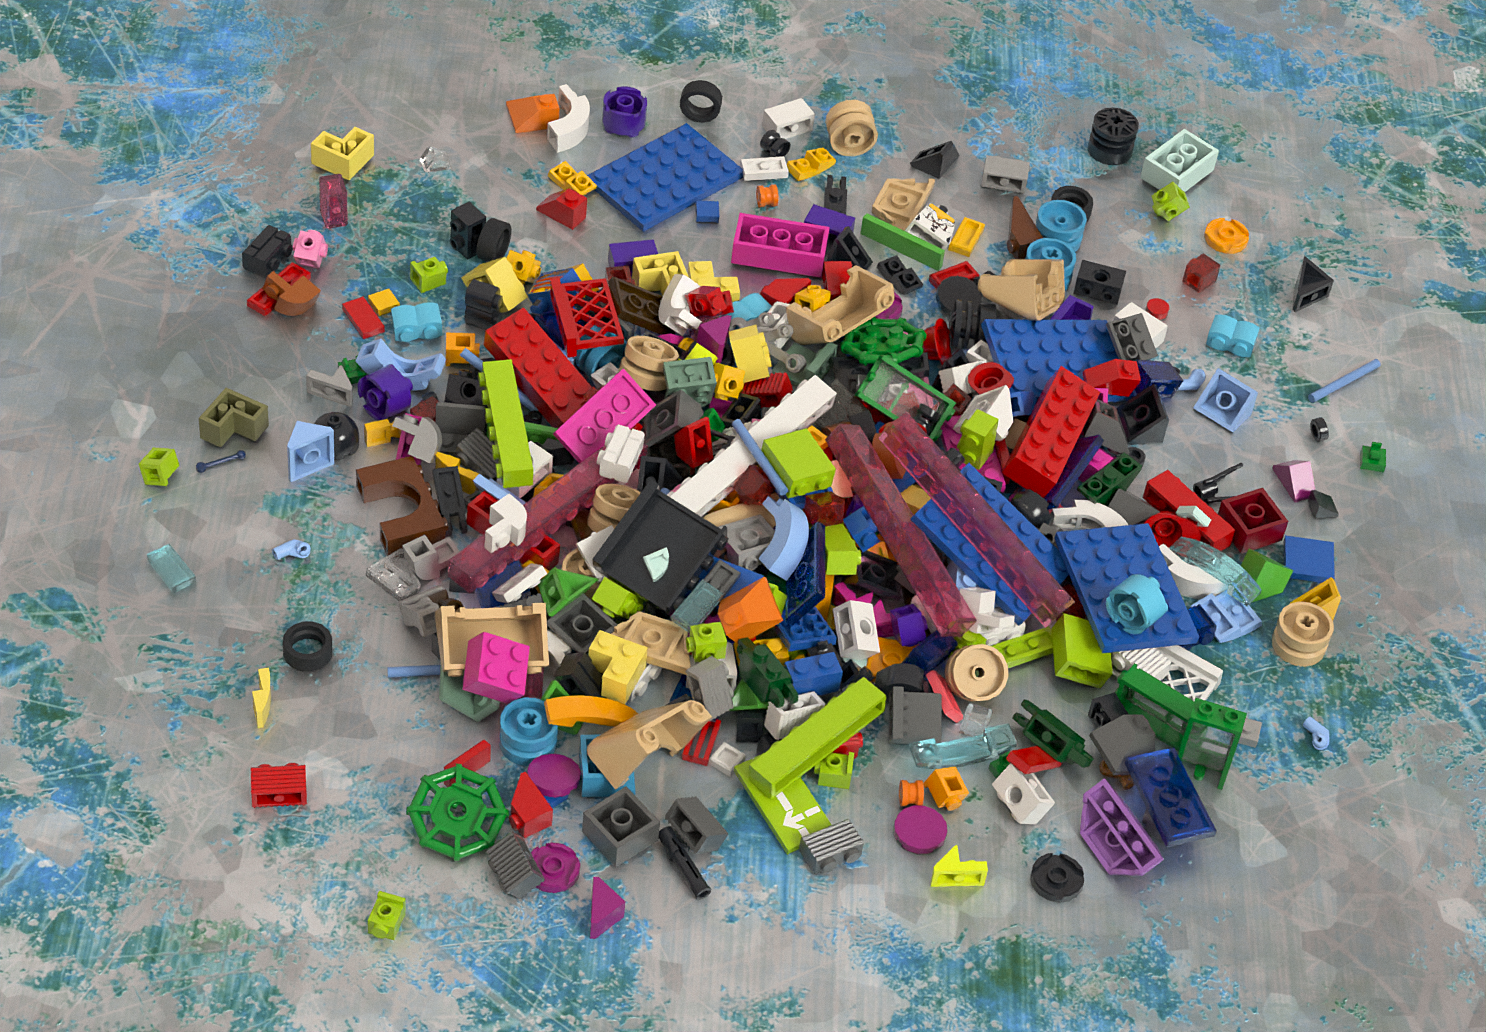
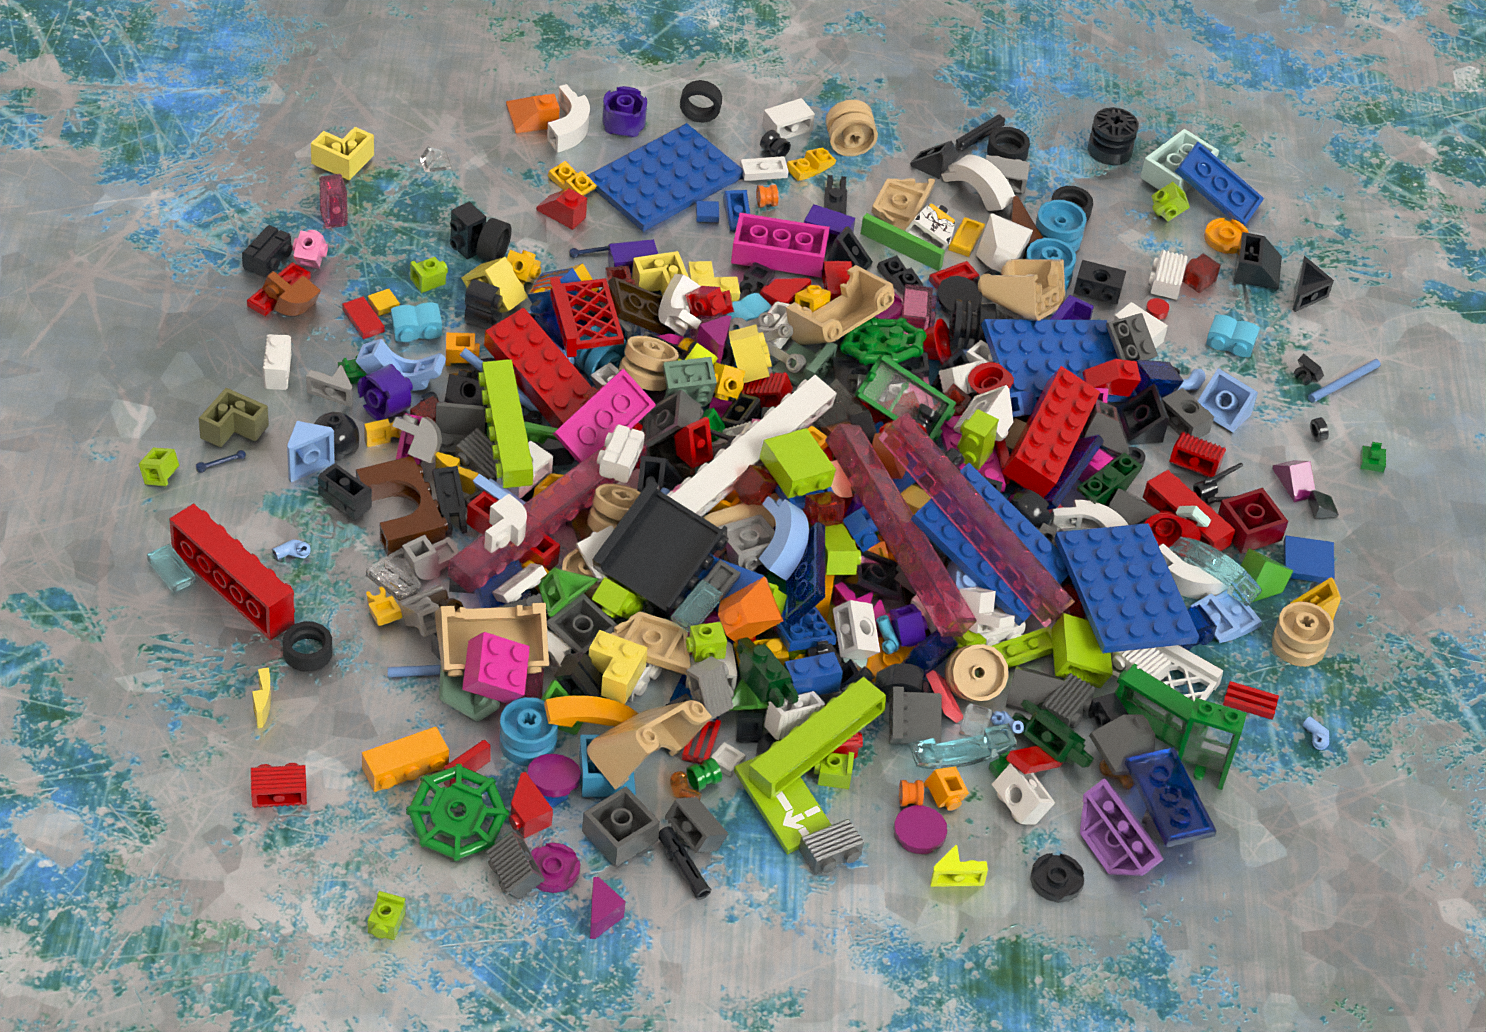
light aqua tile [643,547,669,582] -> none
medium blue bar [732,419,788,496] -> none
medium azure brick [1106,574,1168,634] -> none
light grey plate [1231,718,1262,748] -> none
none -> red brick [169,503,295,641]
none -> white brick [263,334,292,390]
none -> black brick [318,463,372,520]
none -> light orange brick [362,727,449,792]
none -> yellow plate [366,587,402,626]
none -> dark blue hinge [569,243,612,258]
none -> clear orange arm [670,771,702,800]
none -> green wheel [686,758,722,792]
none -> blue slope [723,190,750,231]
none -> black plate [739,262,775,295]
none -> medium azure arm [876,615,900,654]
none -> clear pink brick [902,284,937,330]
none -> white arch [941,155,1015,211]
none -> black axle [955,114,1006,151]
none -> white slope [976,213,1033,272]
none -> black tyre [987,127,1030,161]
none -> light blue arm [991,711,1024,734]
none -> dark grey slope [1006,666,1066,713]
none -> dark grey brick [1041,673,1095,728]
none -> white brick [1148,250,1188,300]
none -> dark grey brick [1162,388,1214,438]
none -> red brick [1169,432,1226,478]
none -> blue tile [1175,142,1264,226]
none -> red tile [1223,681,1279,720]
none -> black slope [1234,232,1282,290]
none -> black tile [1294,354,1324,385]

